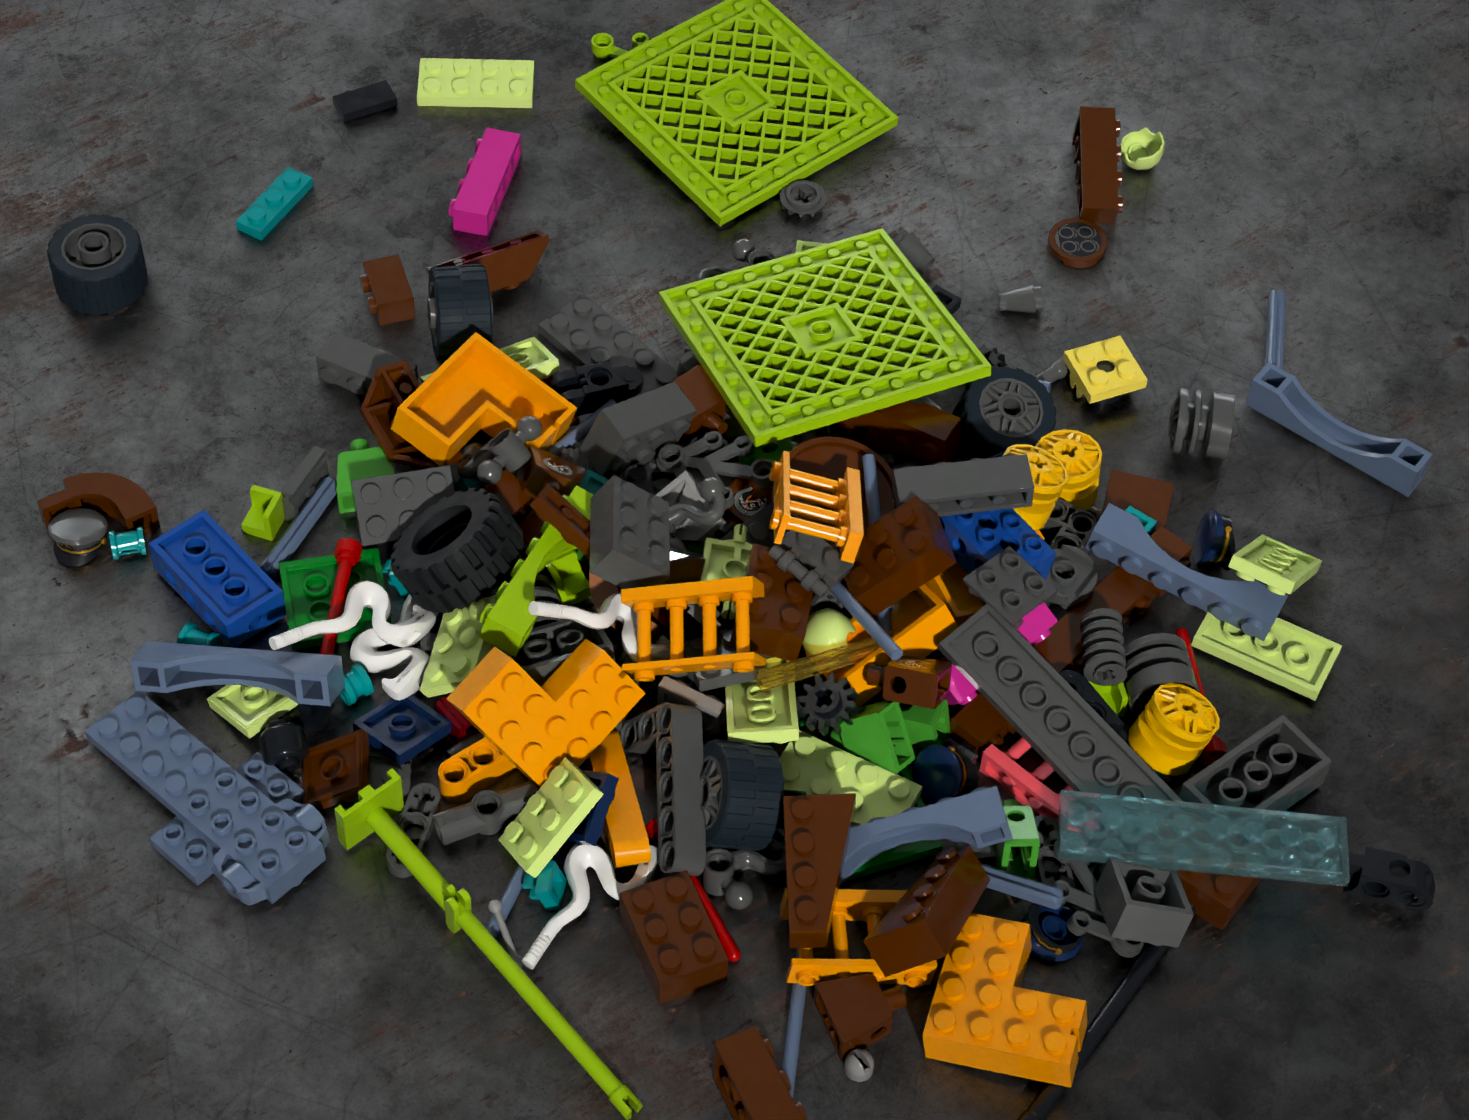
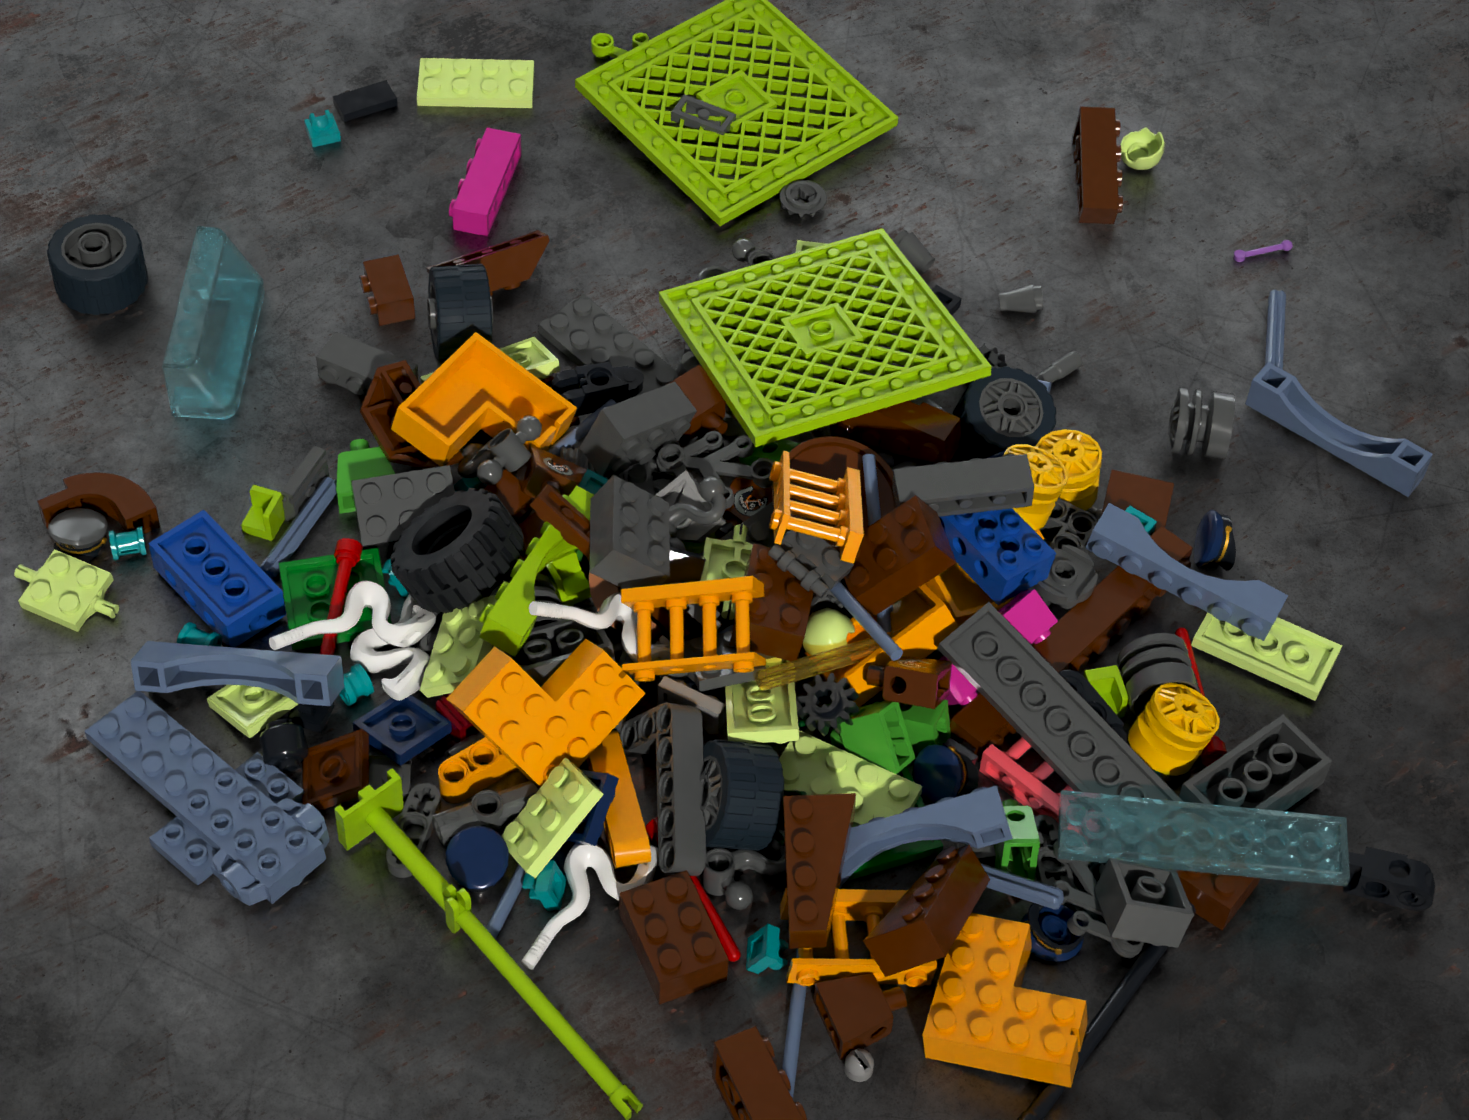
teal plate [236,167,313,241] -> none
light grey hinge [488,899,524,969] -> none
dark grey hinge [963,546,1057,630] -> none
tile [1047,218,1107,268] -> none
light yellow piece [1063,335,1148,404] -> none
dark grey piece [1080,608,1127,686] -> none
yellowish green plate [1228,534,1322,595] -> none
none -> yellowish green plate [14,549,119,632]
none -> clear light blue windscreen [162,226,265,420]
none -> teal tile [304,110,341,147]
none -> dark blue piece [445,826,509,892]
none -> dark grey plate [671,94,736,135]
none -> teal tile [746,924,789,974]
none -> medium lavender hinge [1233,240,1293,262]

